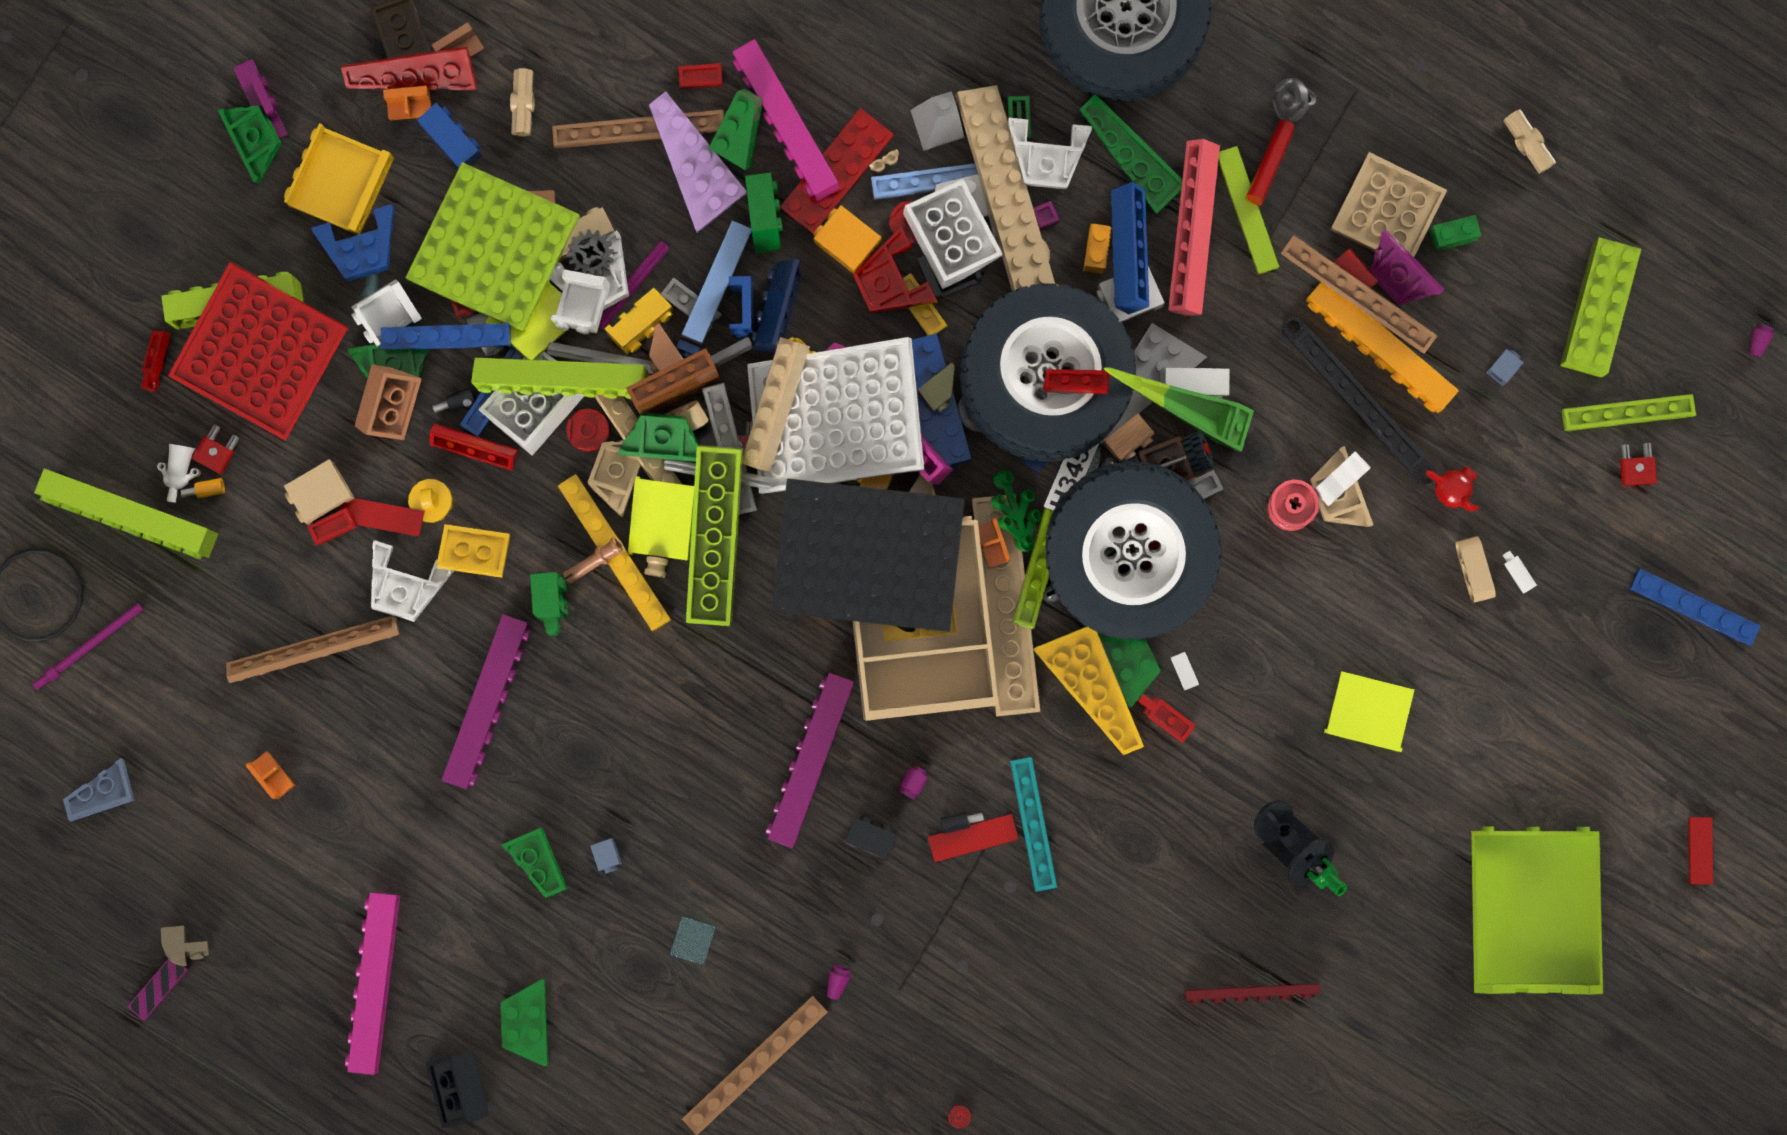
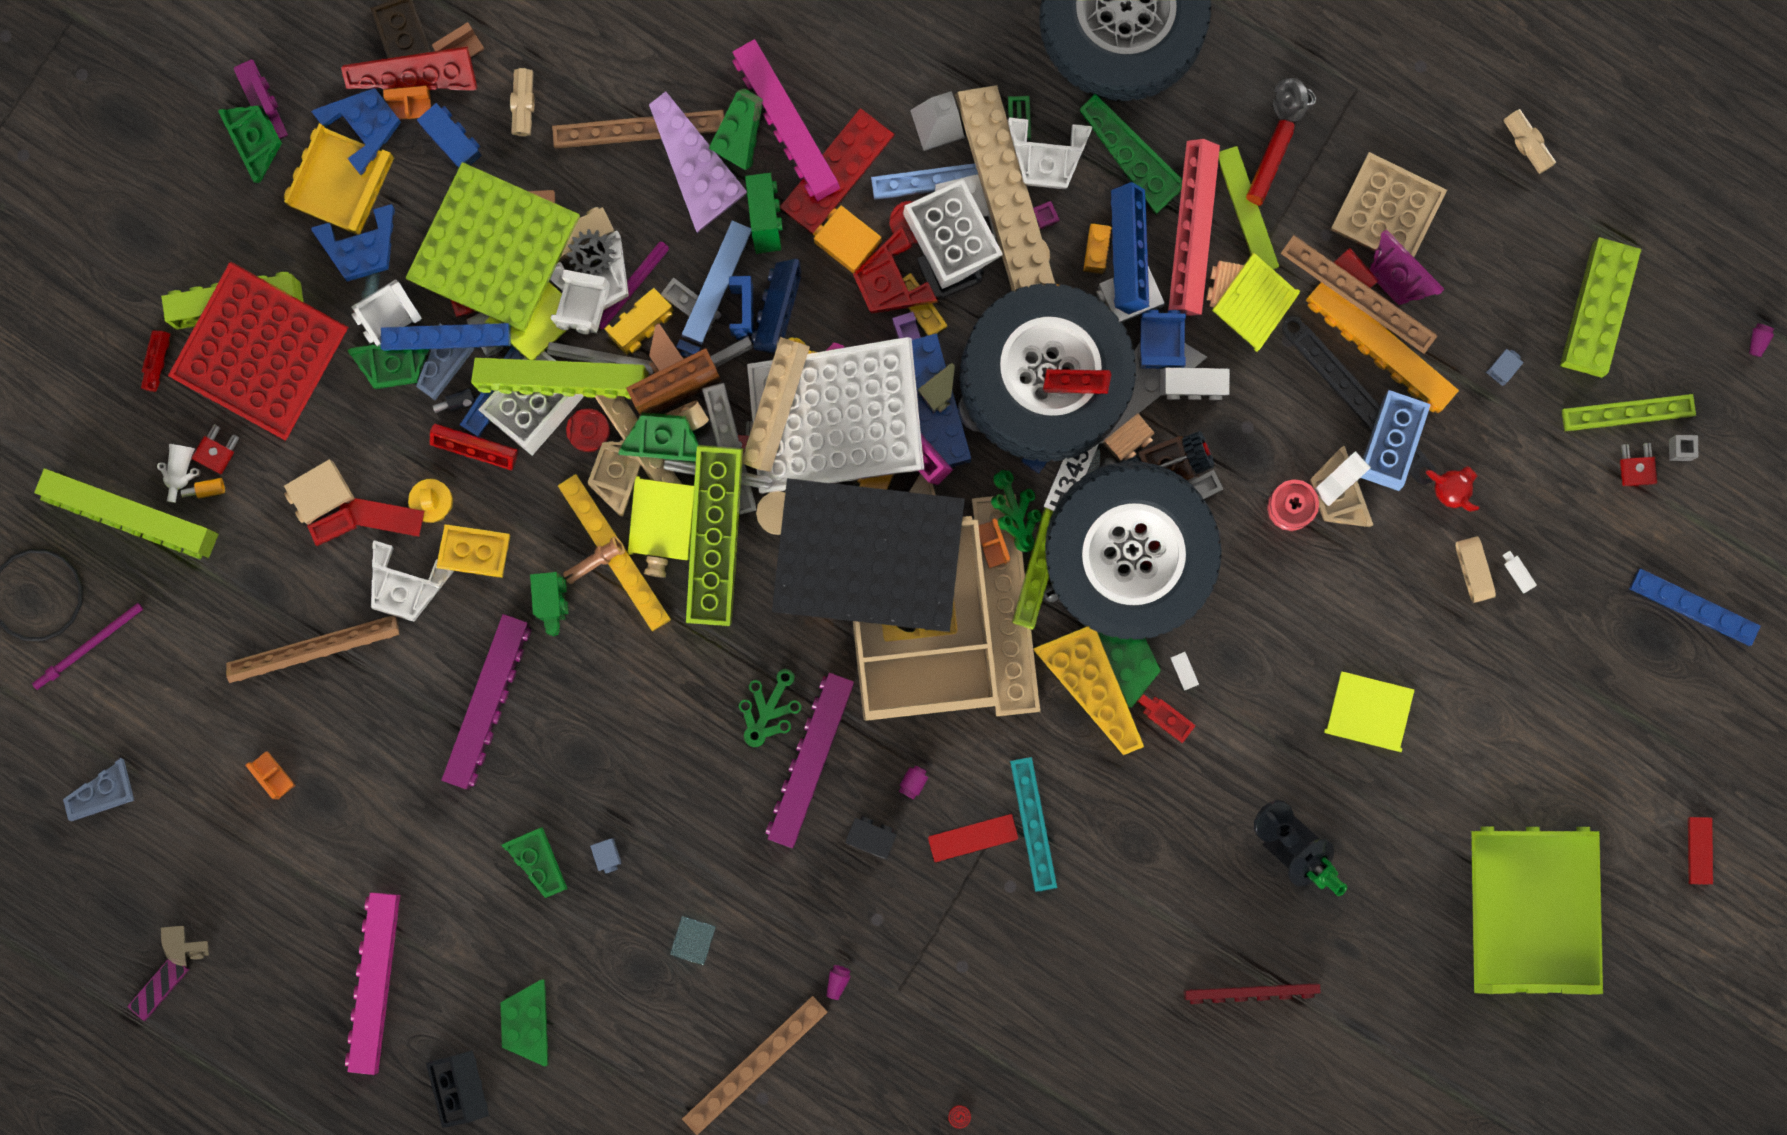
nougat slope [354,365,422,440] -> none
red tile [678,63,723,89] -> none
tan piece [869,149,899,173] -> none
black piece [940,812,984,834] -> none
bright green plate [1104,368,1254,452] -> none
green brick [1429,215,1481,252] -> none
none -> blue wing [311,88,401,175]
none -> sand blue wing [416,323,474,400]
none -> green plant [739,669,801,747]
none -> tan tile [756,491,785,535]
none -> medium lavender panel [892,312,921,340]
none -> blue panel [1140,310,1186,369]
none -> light nougat brick [1206,261,1244,307]
none -> neon yellow piece [1212,253,1300,352]
none -> light blue brick [1360,390,1431,491]
none -> light grey brick [1669,435,1698,461]

